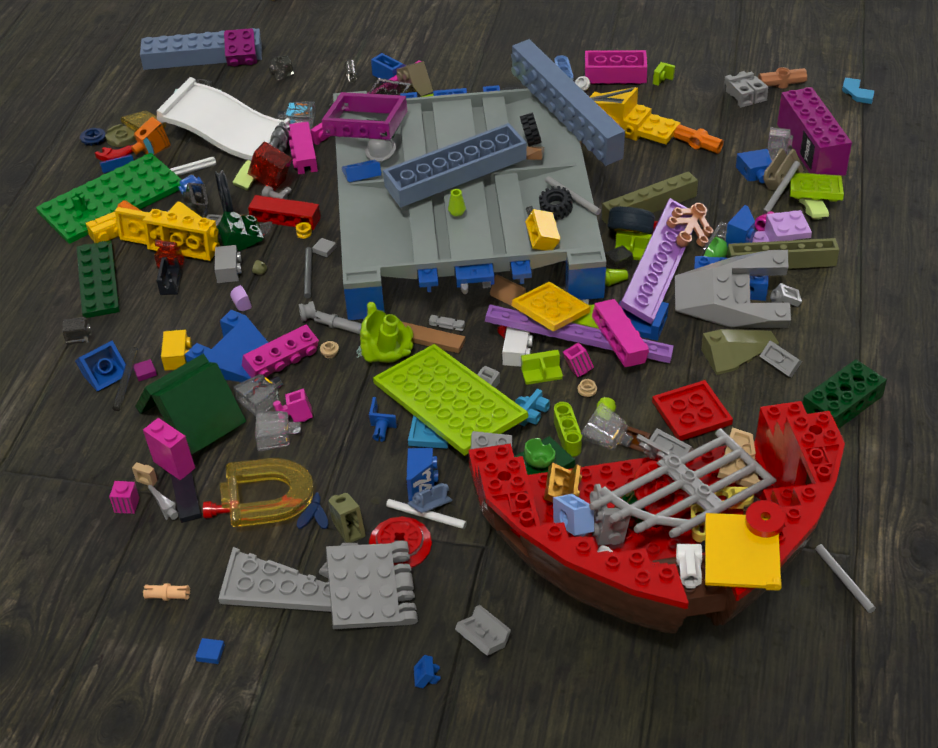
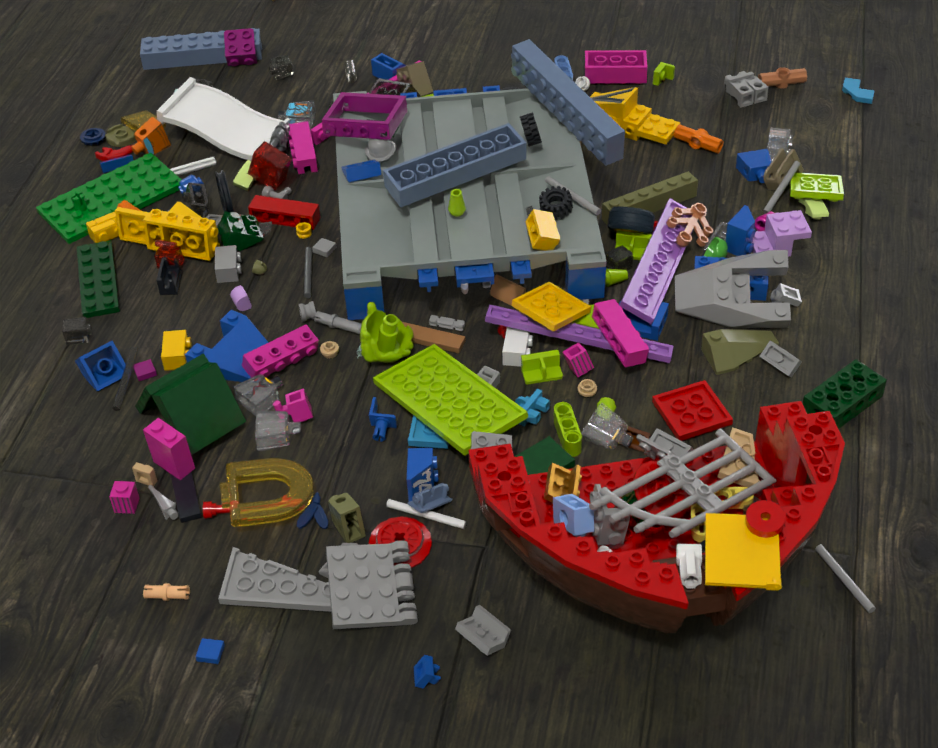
bright green hair [524,438,556,469] -> none
medium nougat slope [526,146,544,160] -> none
olive brick [727,238,839,269] -> none
magenta brick [777,87,852,176] -> none

